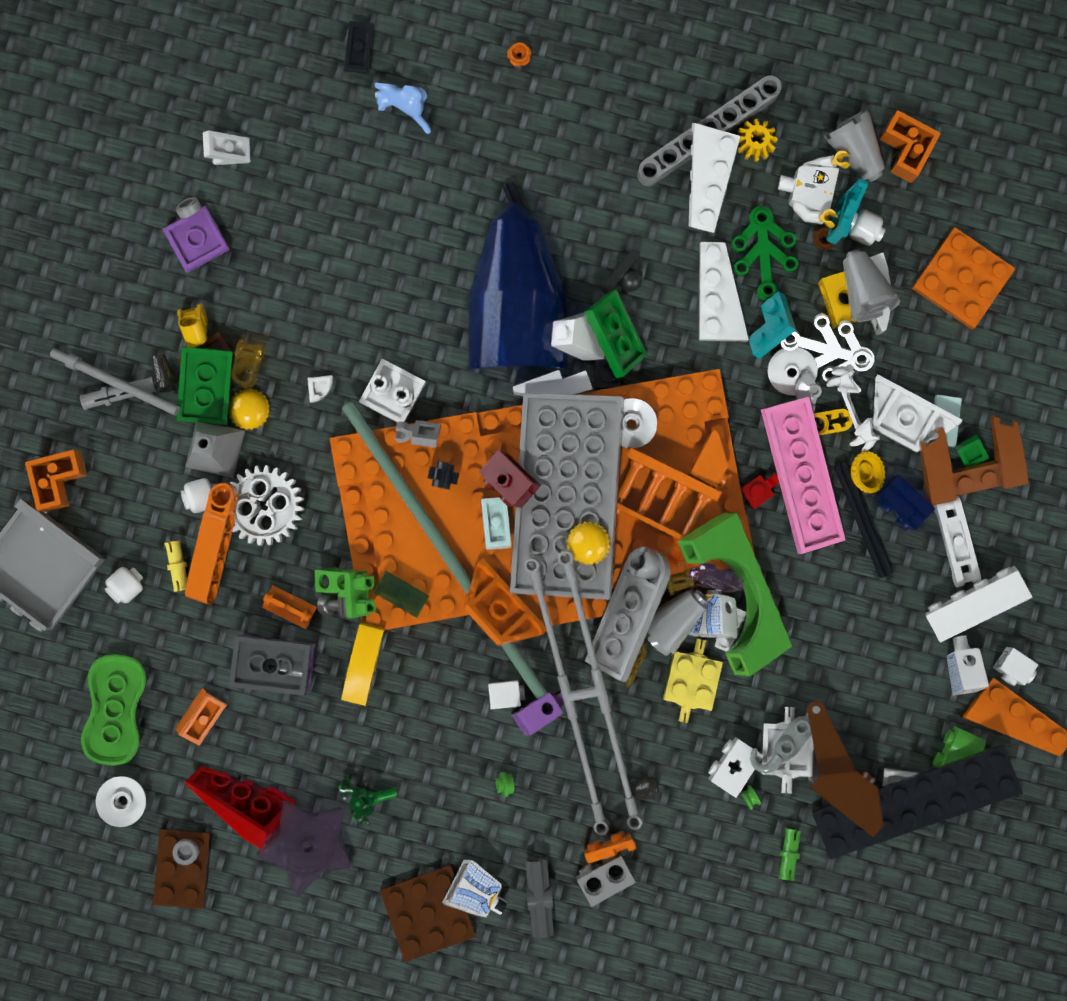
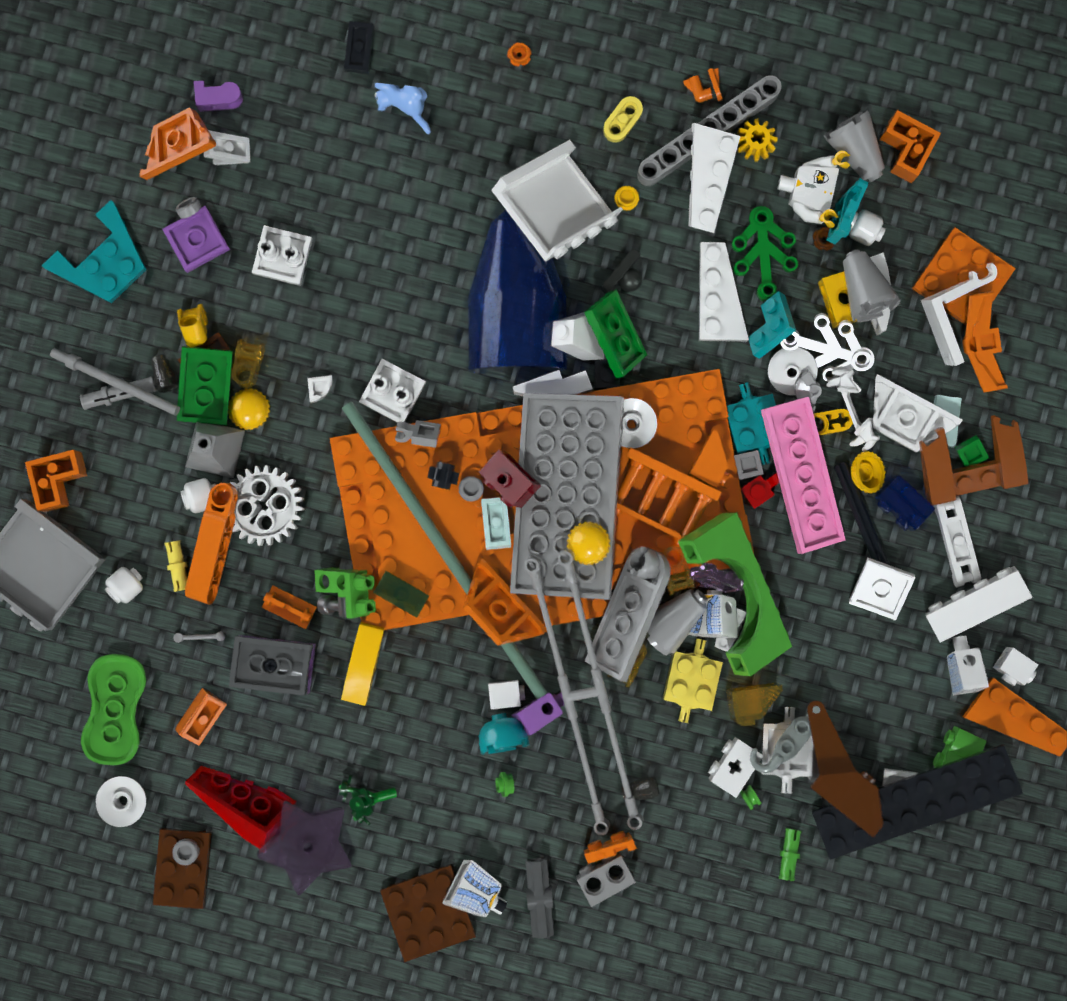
none -> teal wing [41,200,147,303]
none -> orange wing [140,107,216,180]
none -> light grey hinge [173,631,225,643]
none -> medium lavender leg [194,81,243,112]
none -> white plate [252,225,313,286]
none -> light grey tile [459,476,484,502]
none -> teal cylinder [479,713,530,755]
none -> white panel [491,140,623,262]
none -> light yellow plate [603,96,643,142]
none -> yellow plate [615,186,639,211]
none -> orange piece [683,68,723,103]
none -> clear yellow slope [726,682,783,726]
none -> teal plate [727,382,776,465]
none -> light grey plate [734,450,764,480]
none -> white plate [849,558,915,620]
none -> white hinge [921,263,997,366]
none -> orange plate [962,291,1008,393]

